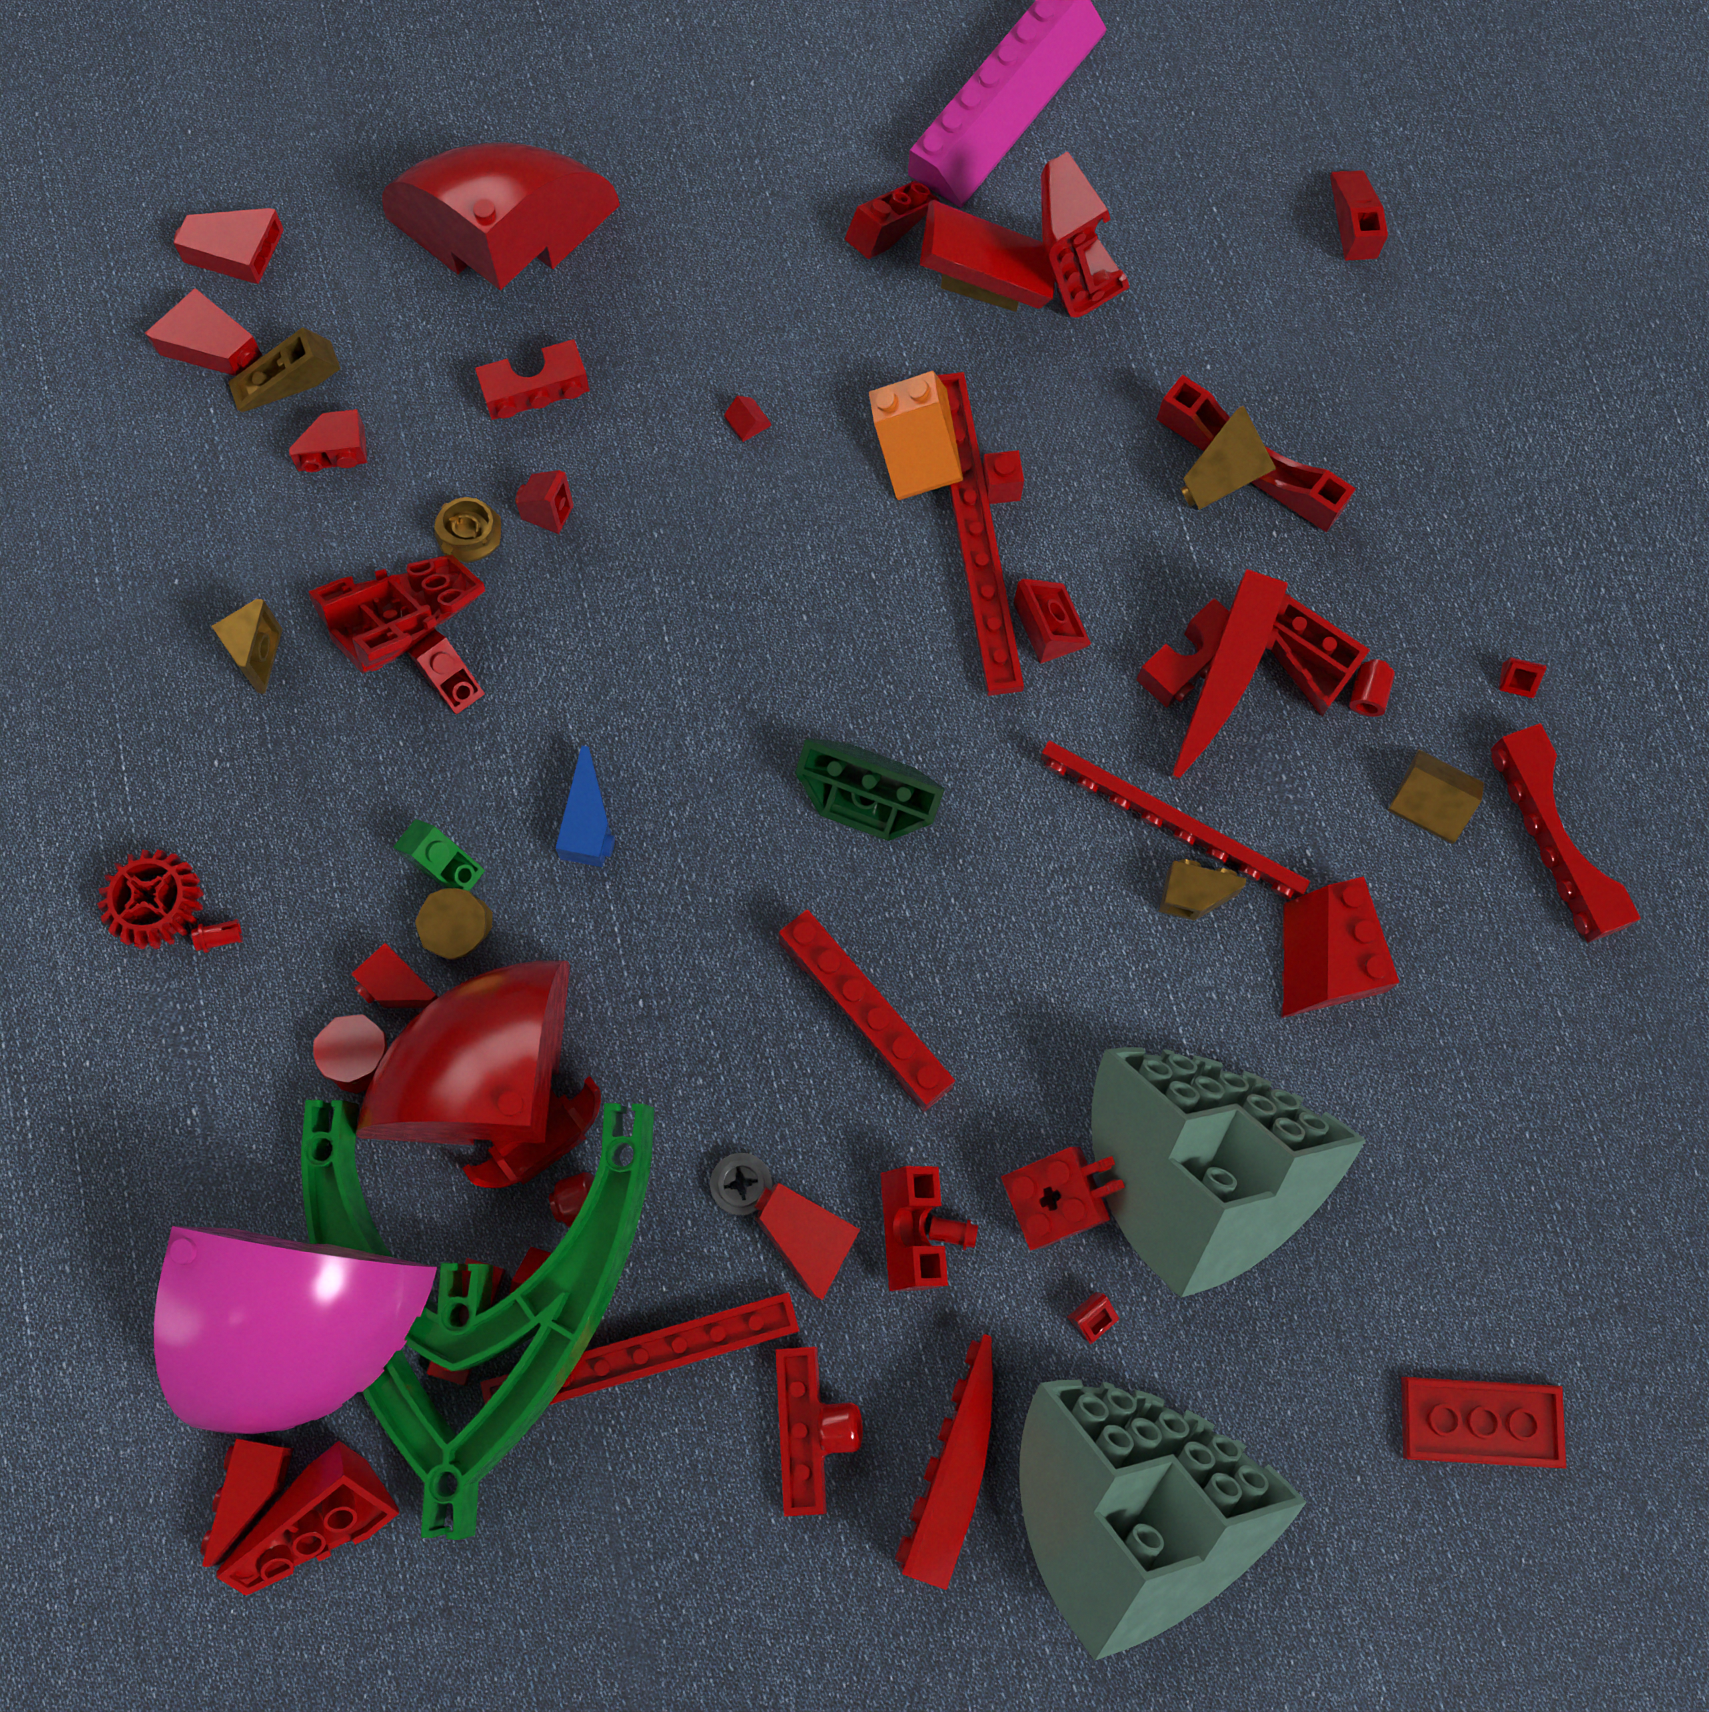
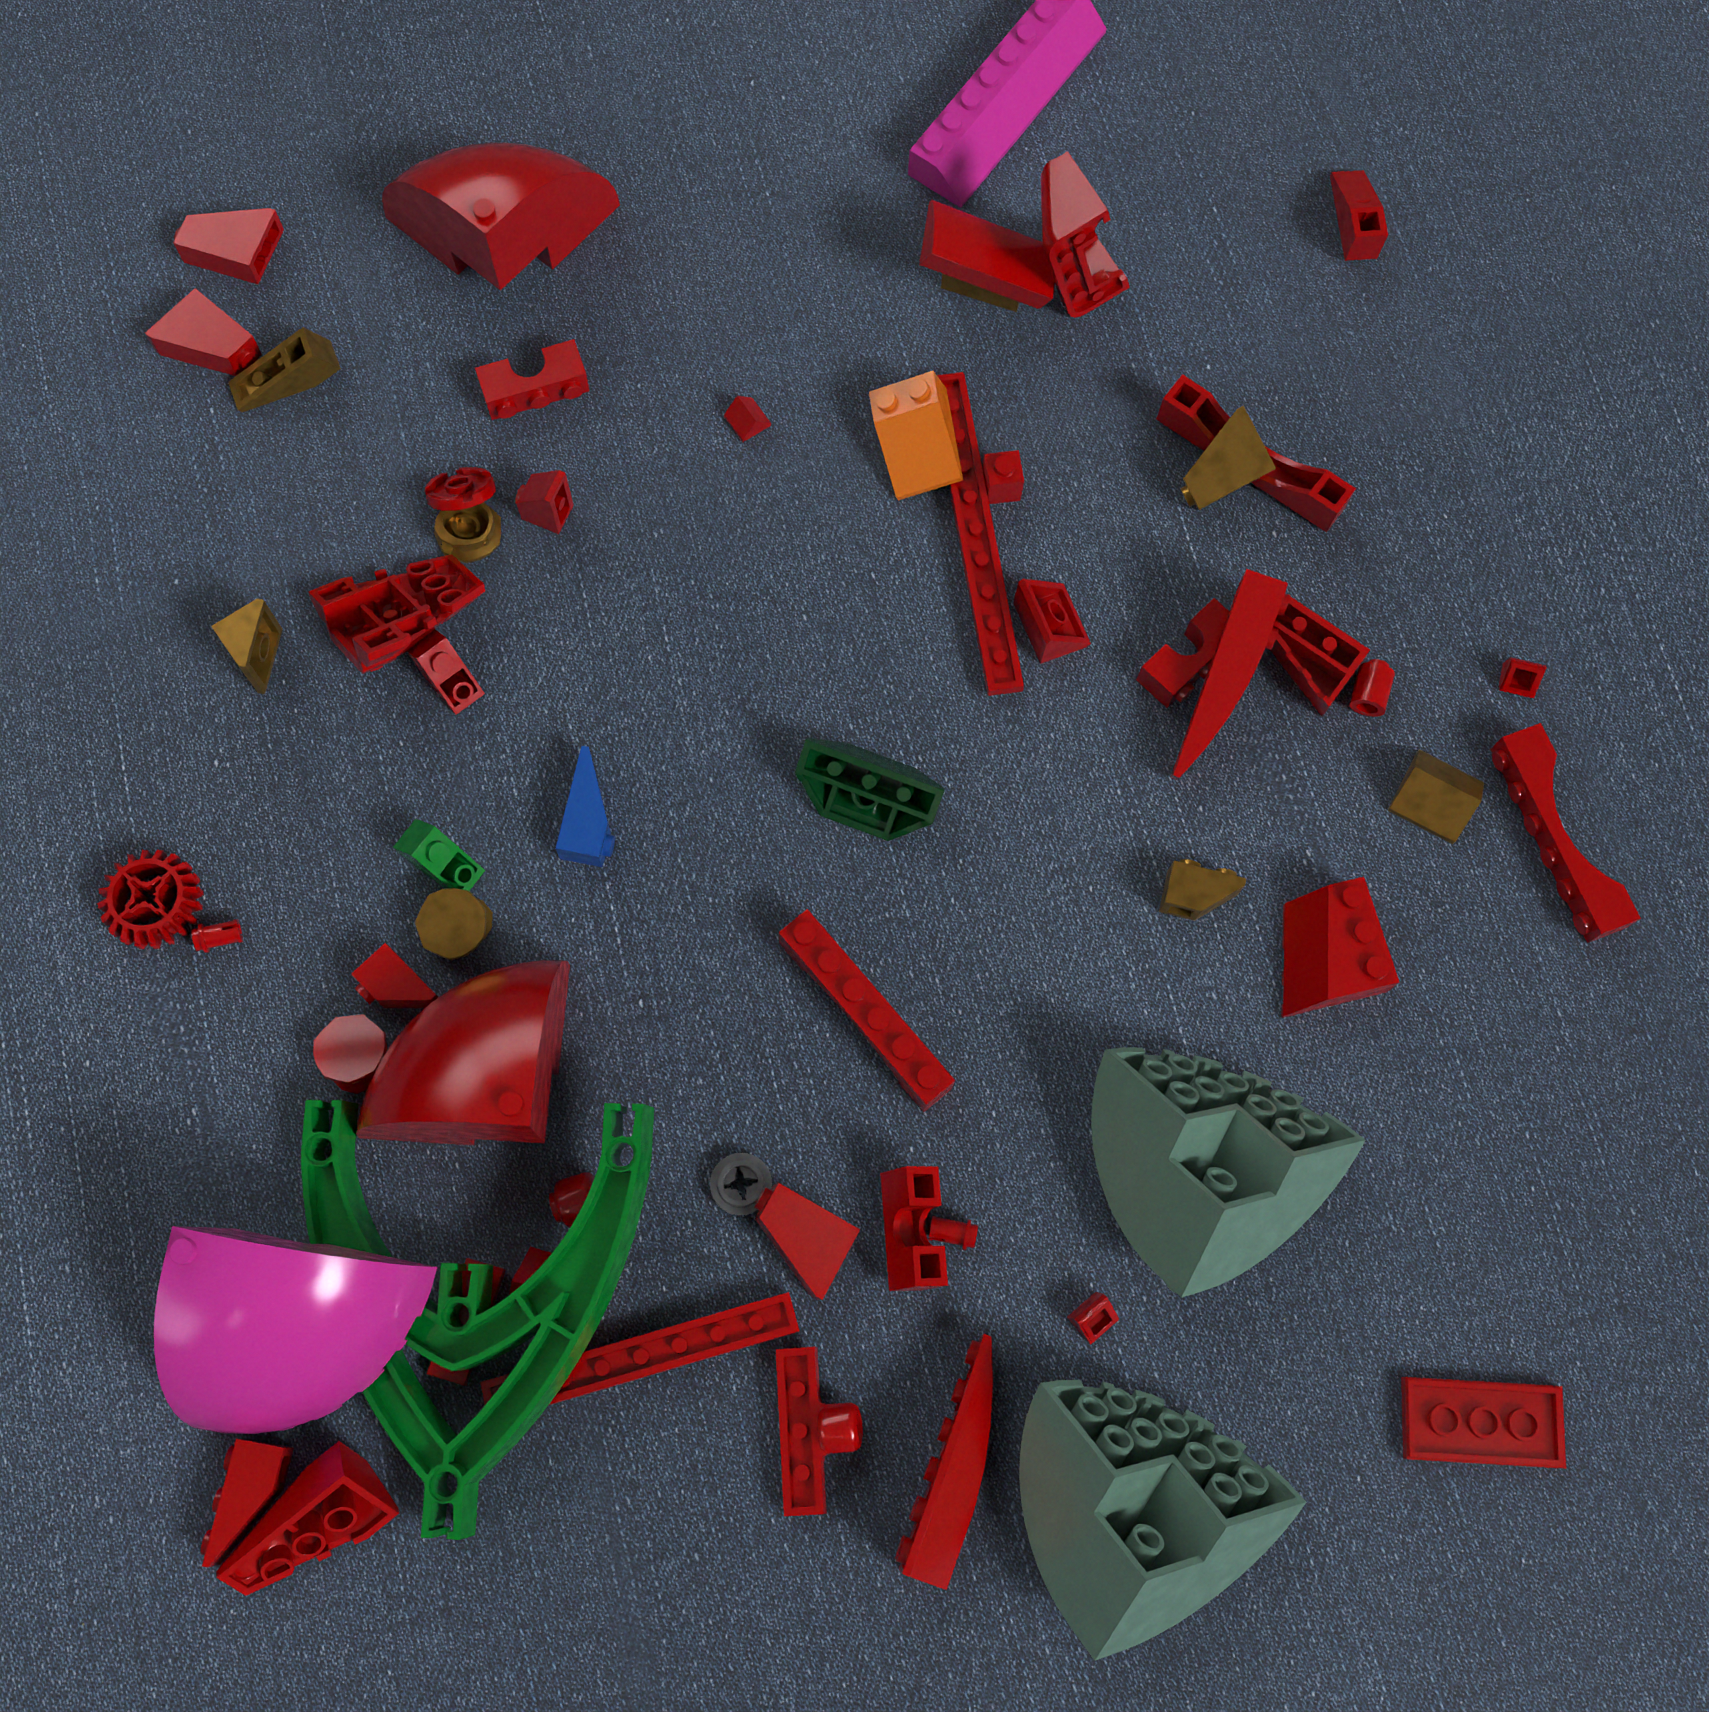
red slope [289,409,368,472] -> none
red plate [462,1076,601,1188] -> none
red slope [844,180,940,259] -> none
red hinge [1001,1146,1125,1251] -> none
red plate [1041,740,1310,899] -> none
none -> red tile [425,467,496,511]

